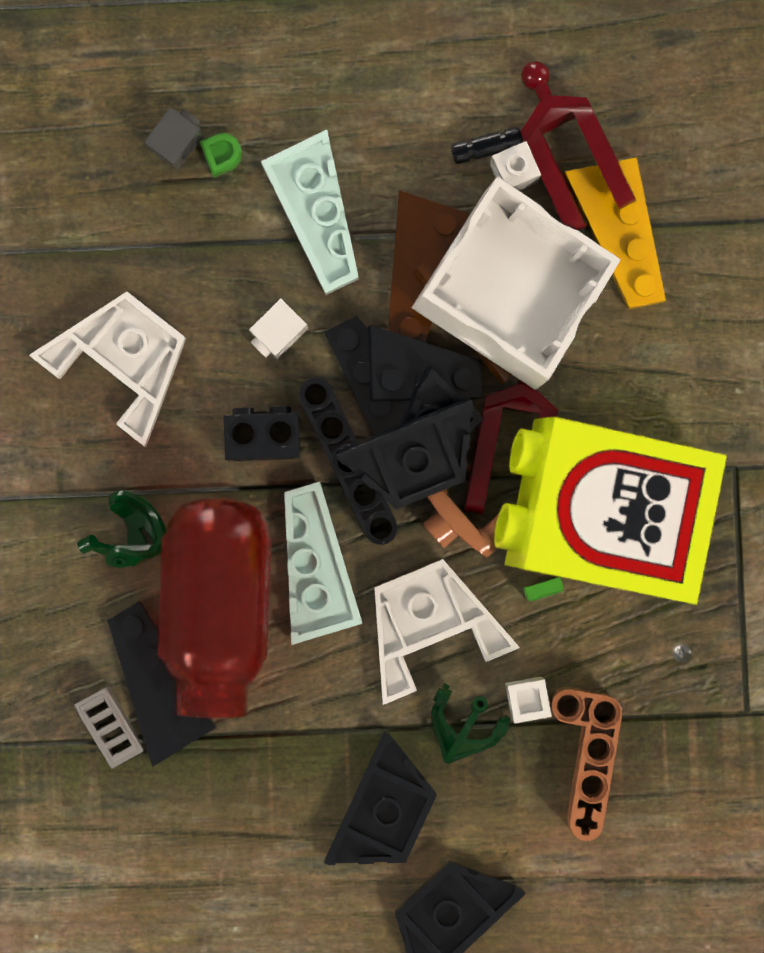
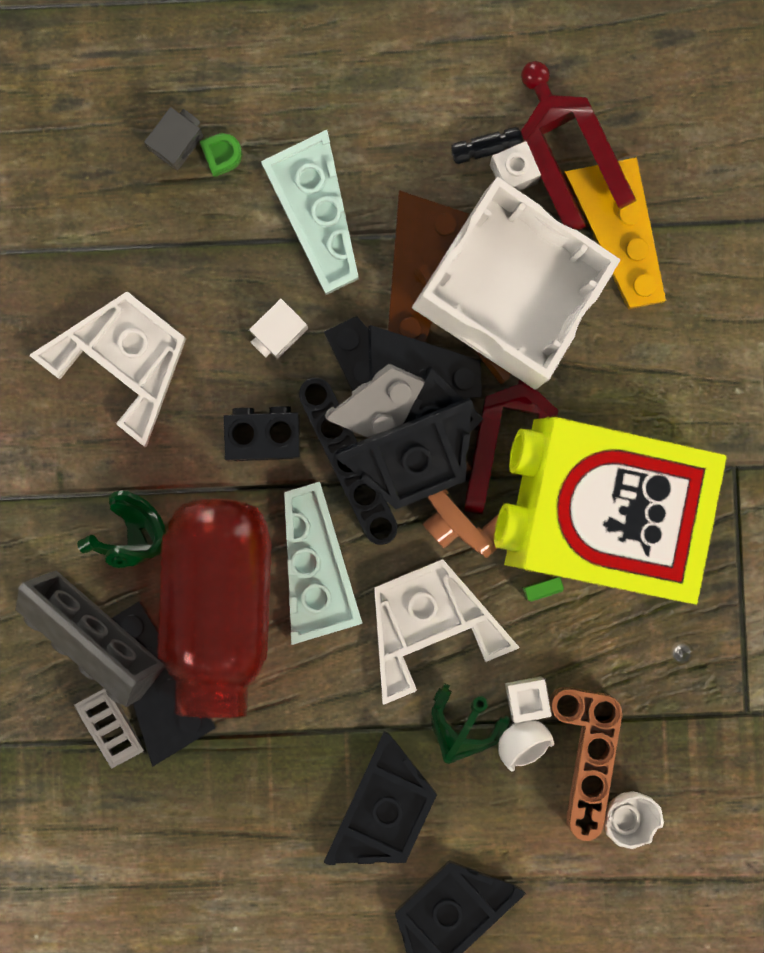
none -> dark grey slope [15,570,166,707]
none -> light grey wing [325,364,425,438]
none -> white hair [499,720,554,772]
none -> white hair [604,791,664,849]

